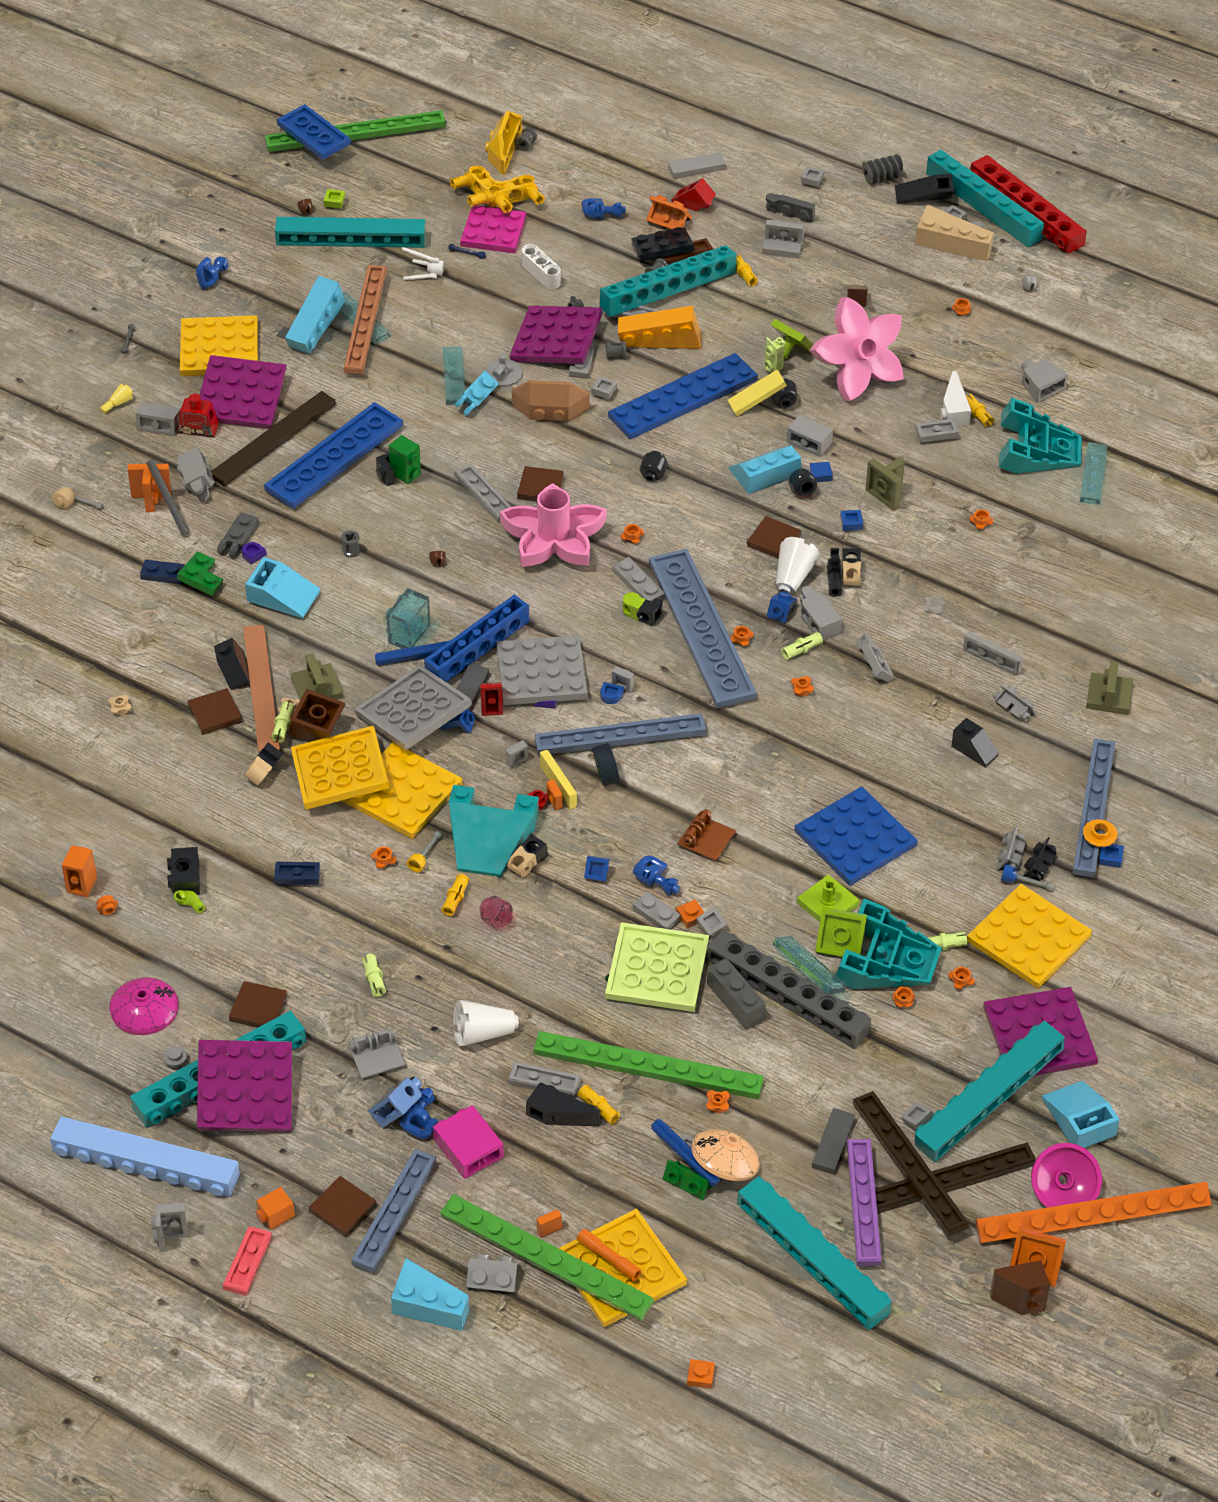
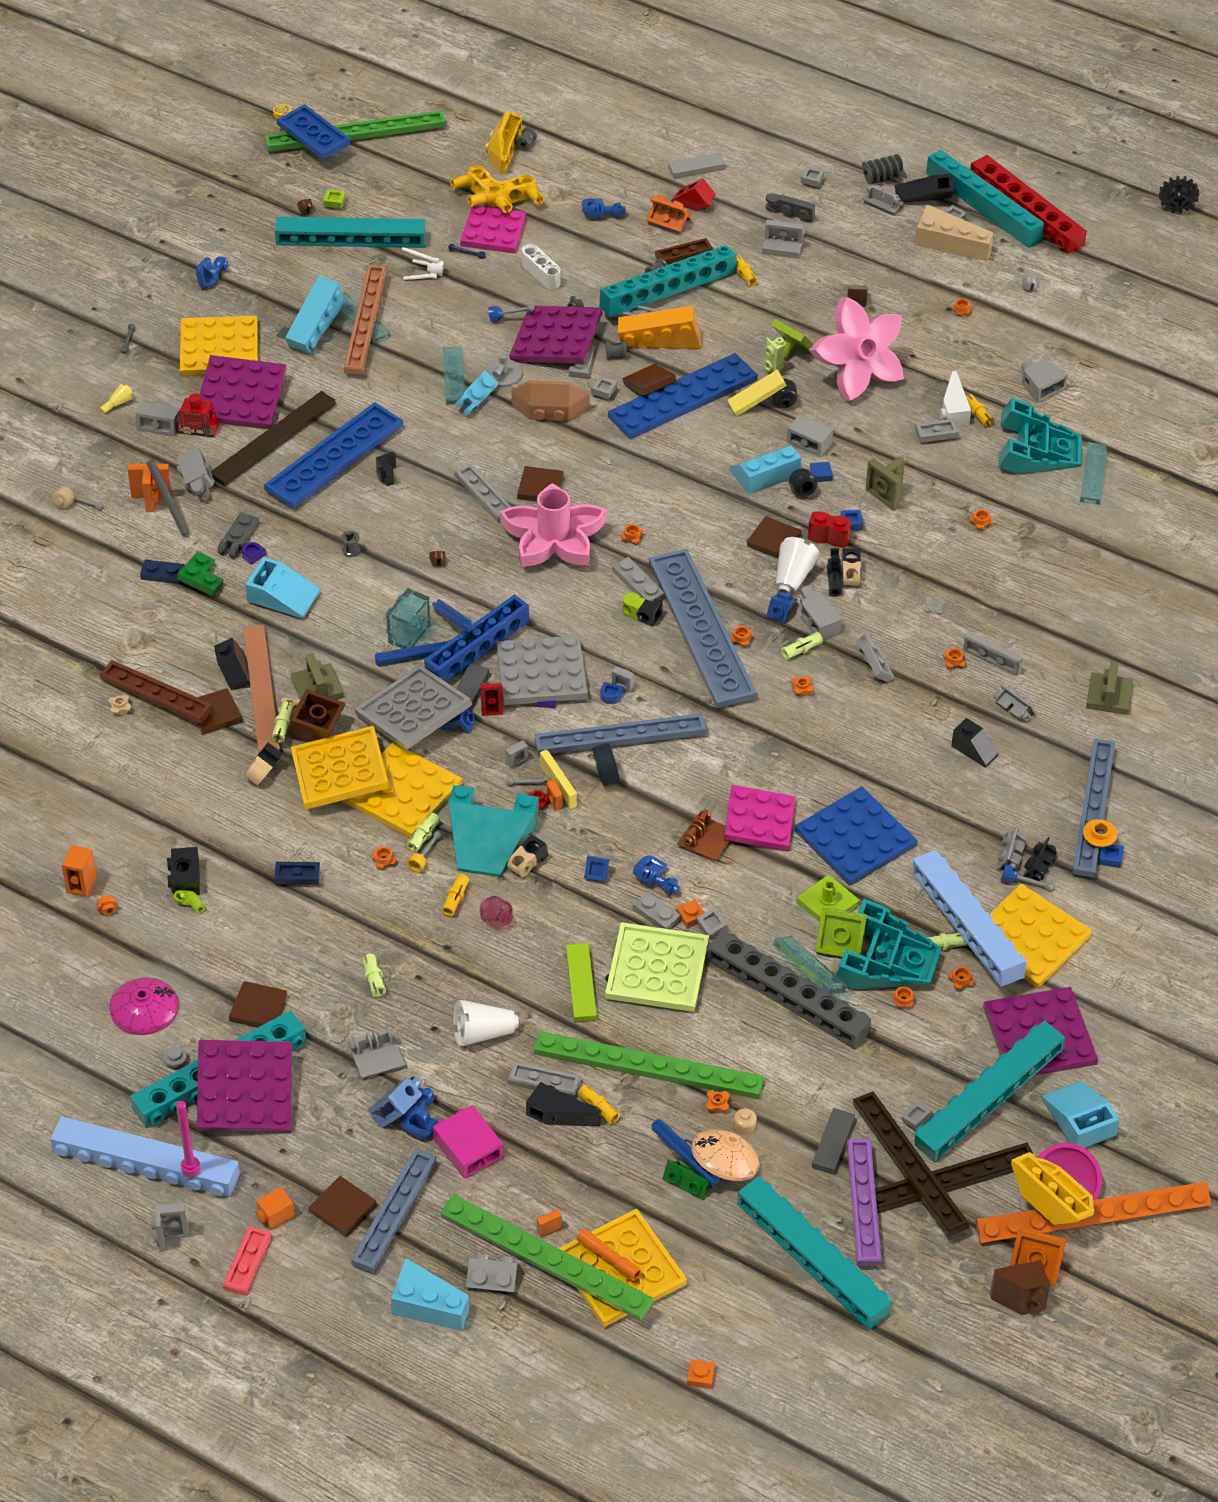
green brick [388,435,421,484] -> none
black plate [631,227,694,262] -> none
black head [639,451,668,482] -> none
dark grey brick [707,958,766,1030] -> none
none -> copper plate [99,660,214,724]
none -> dark pink piece [176,1101,201,1177]
none -> yellow tile [273,104,291,119]
none -> yellowish green pin [406,813,440,852]
none -> blue axle [432,599,475,633]
none -> hinge [489,305,535,322]
none -> light grey hinge [506,777,551,786]
none -> lime tile [566,943,597,1022]
none -> reddish brown tile [622,364,676,396]
none -> dark pink plate [723,785,795,852]
none -> tan piece [733,1108,757,1134]
none -> red brick [808,511,852,548]
none -> light grey hinge [862,184,903,214]
none -> light blue brick [913,850,1027,987]
none -> orange plate [943,648,966,668]
none -> yellow wedge [1011,1152,1094,1225]
none -> black gear [1159,176,1199,213]

